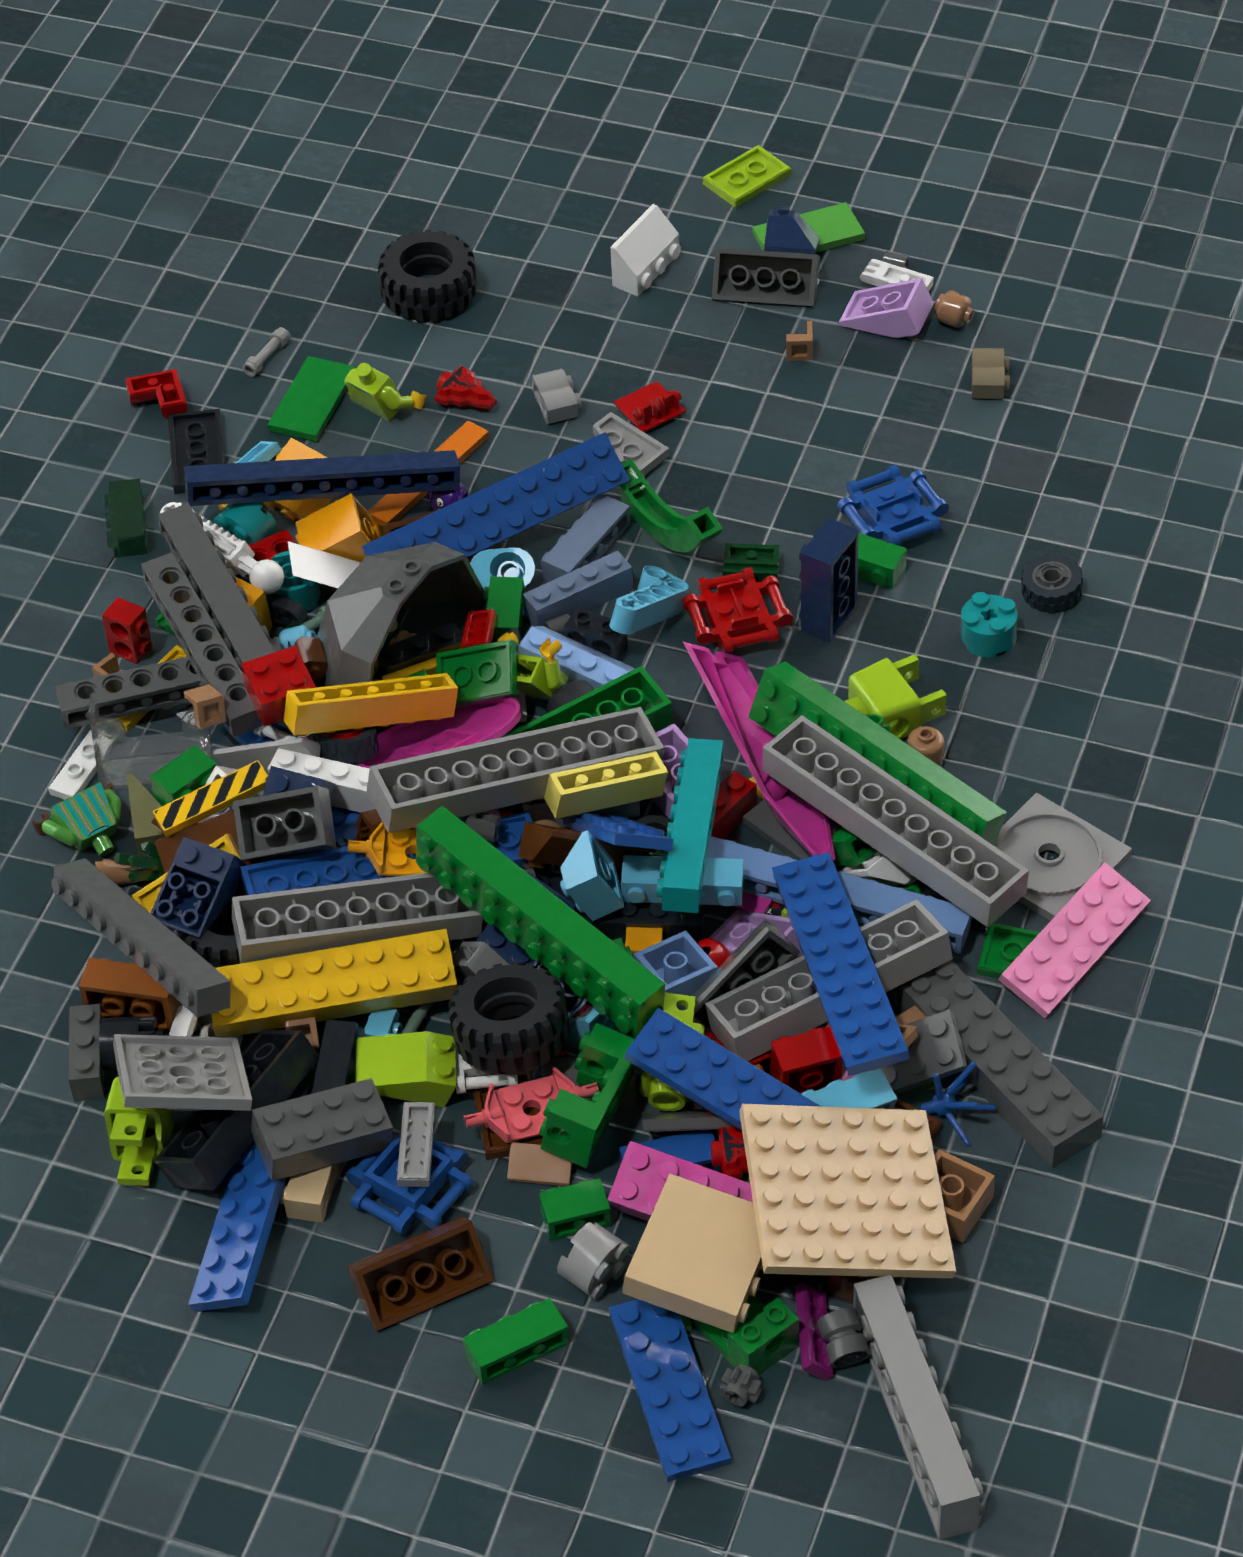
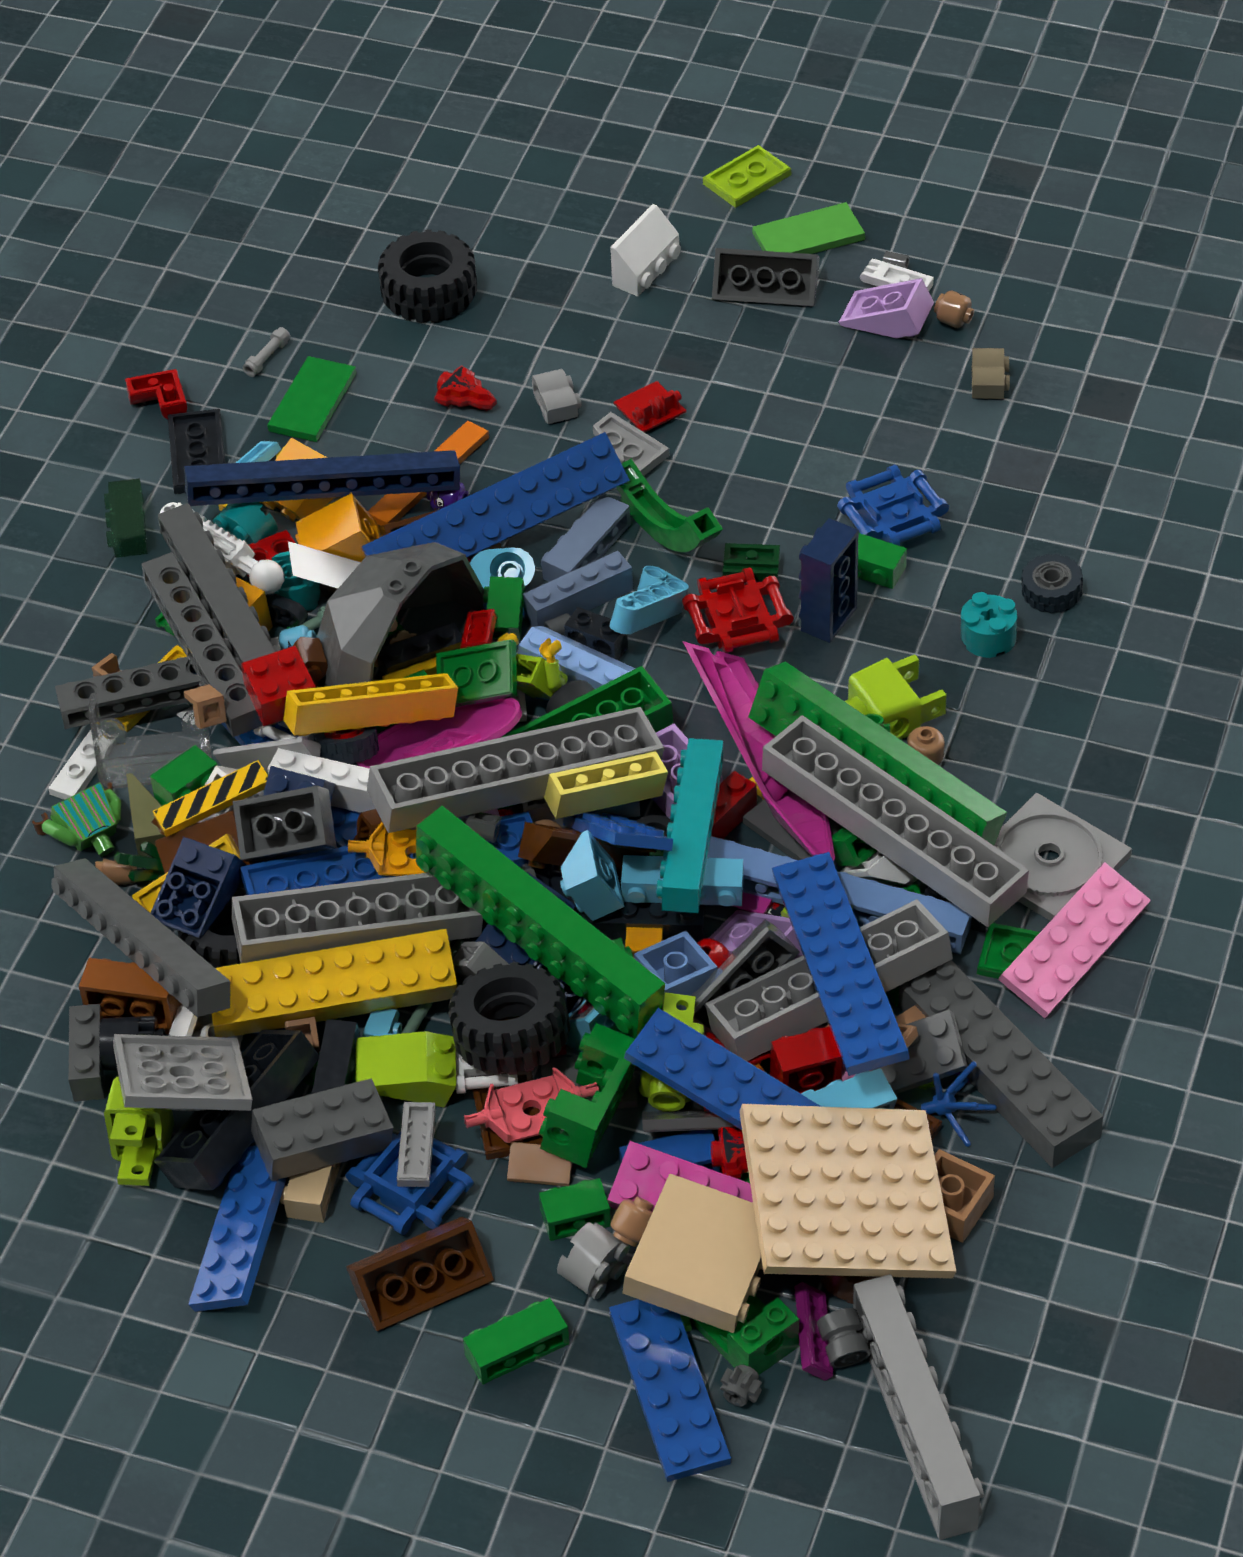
red brick [102,597,152,664] -> none
lime torso [344,363,427,422] -> none
dark blue slope [764,206,820,254] -> none
medium nougat panel [786,321,813,361] -> none
none -> medium nougat head [610,1196,653,1247]

